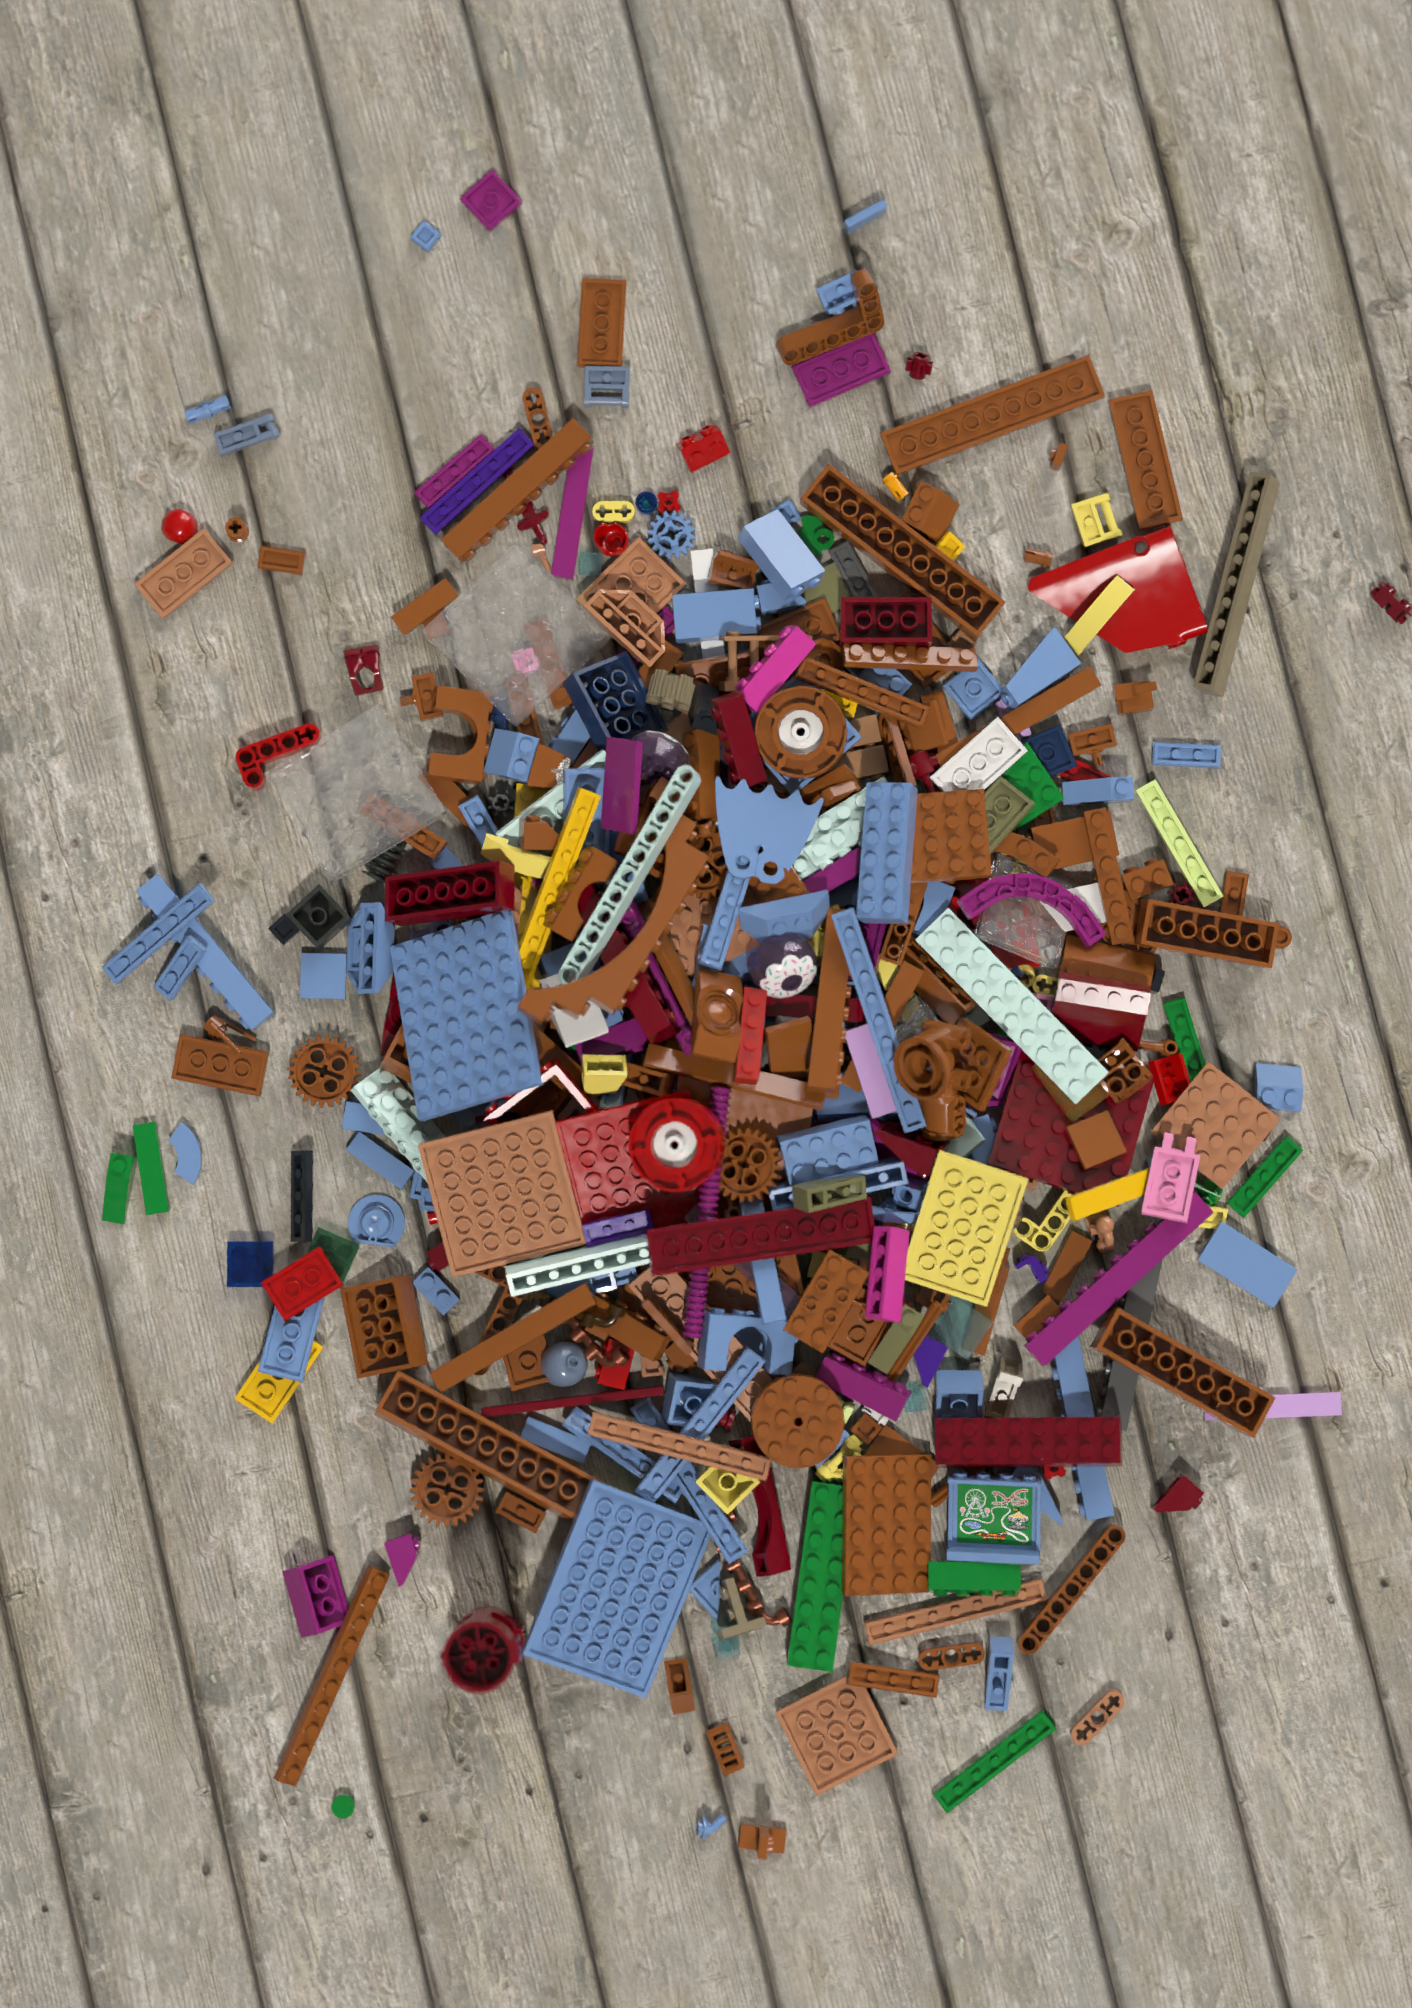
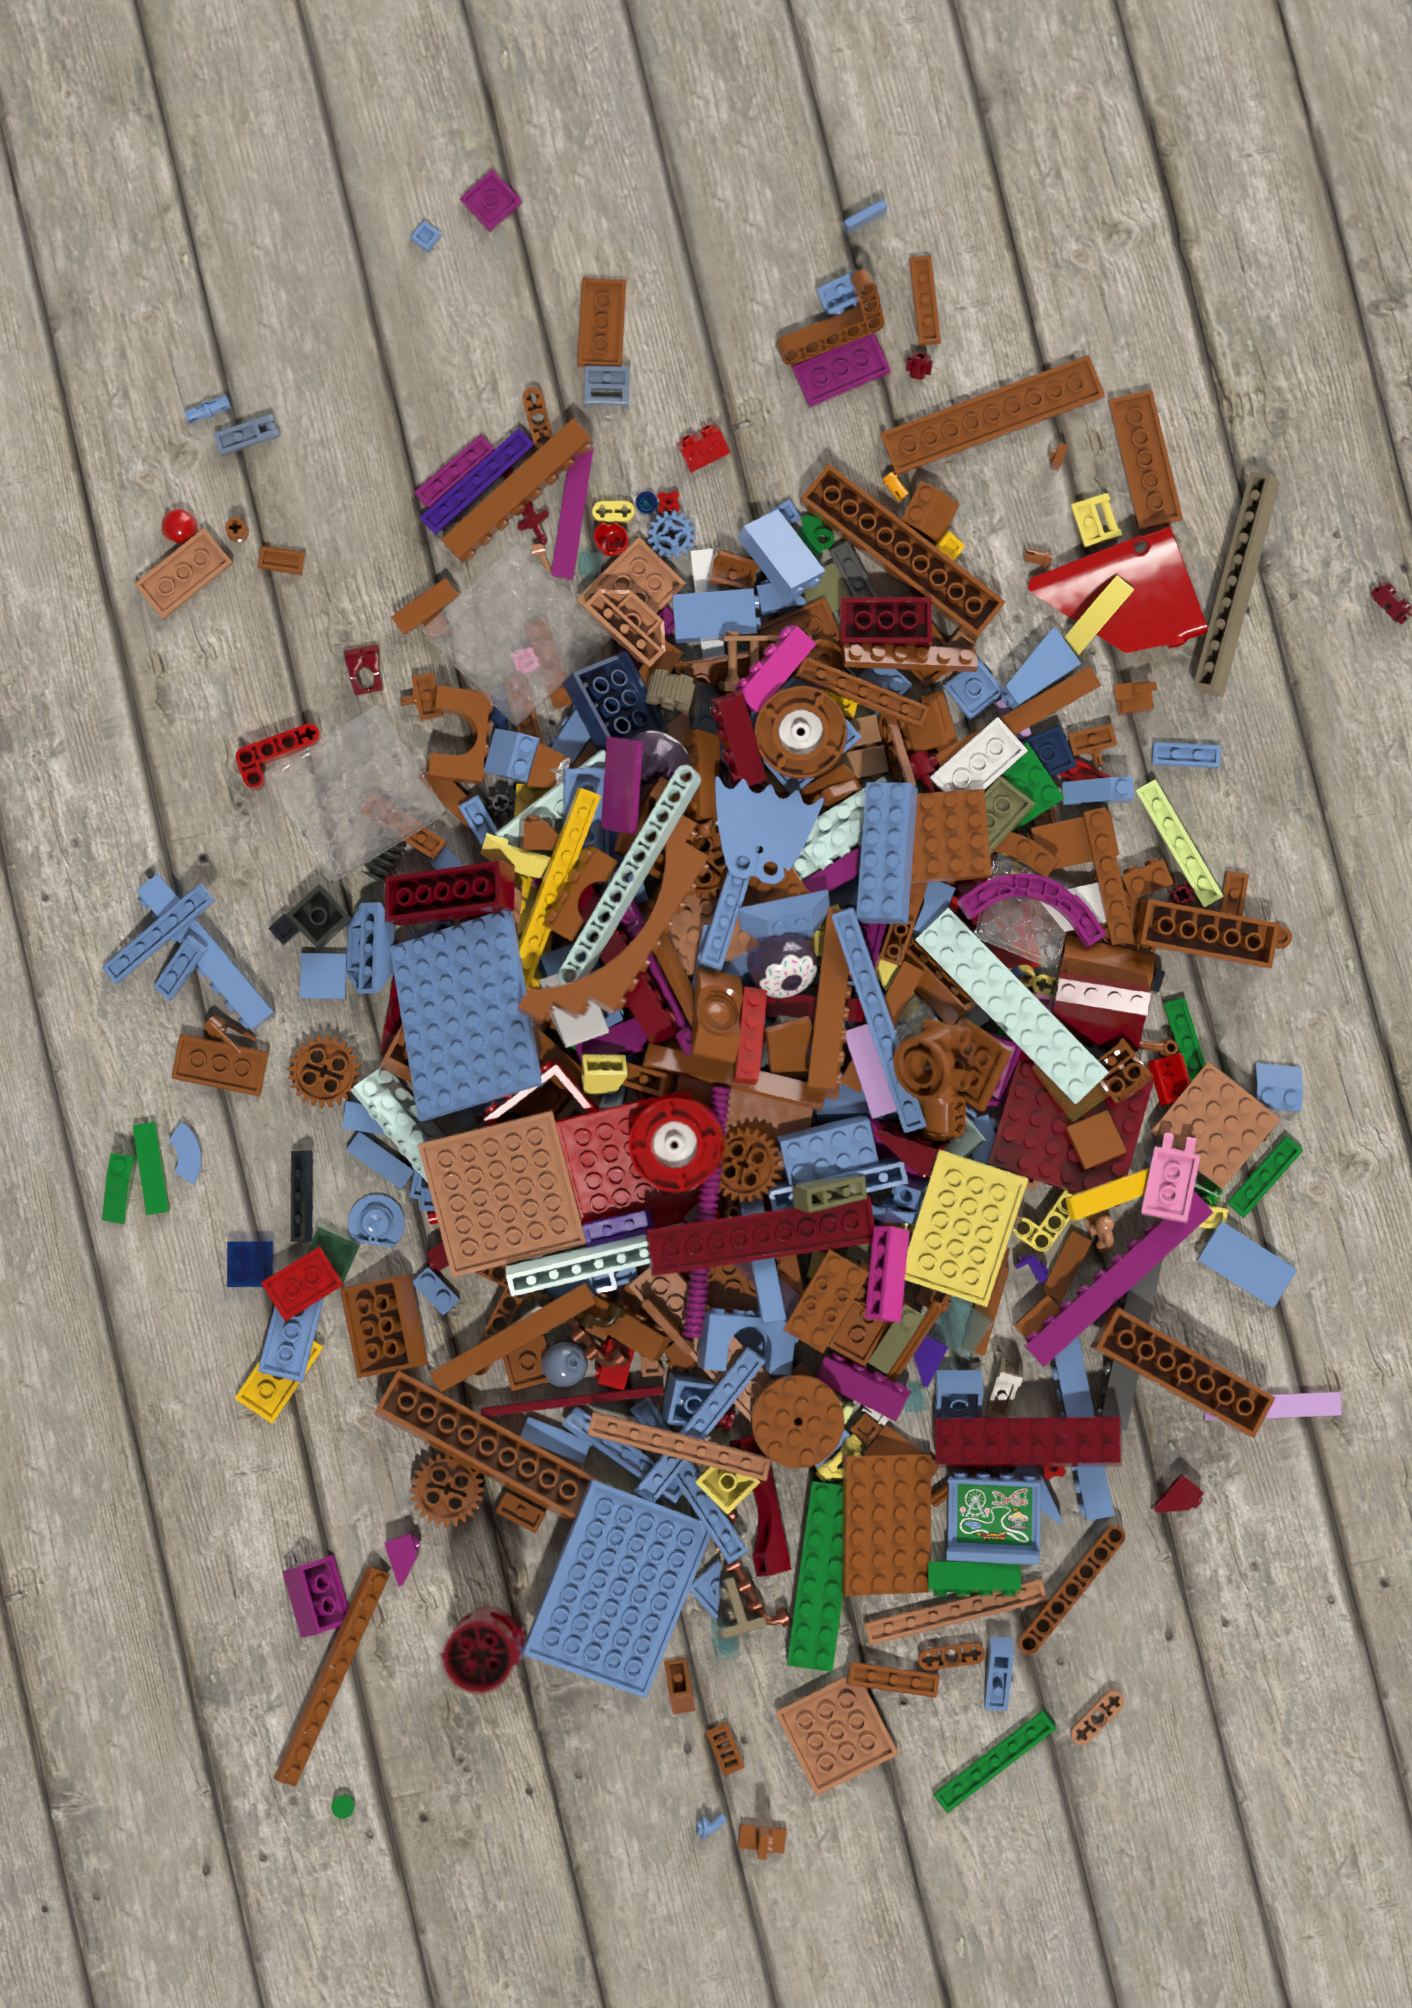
none -> dark orange tile [909,255,941,346]

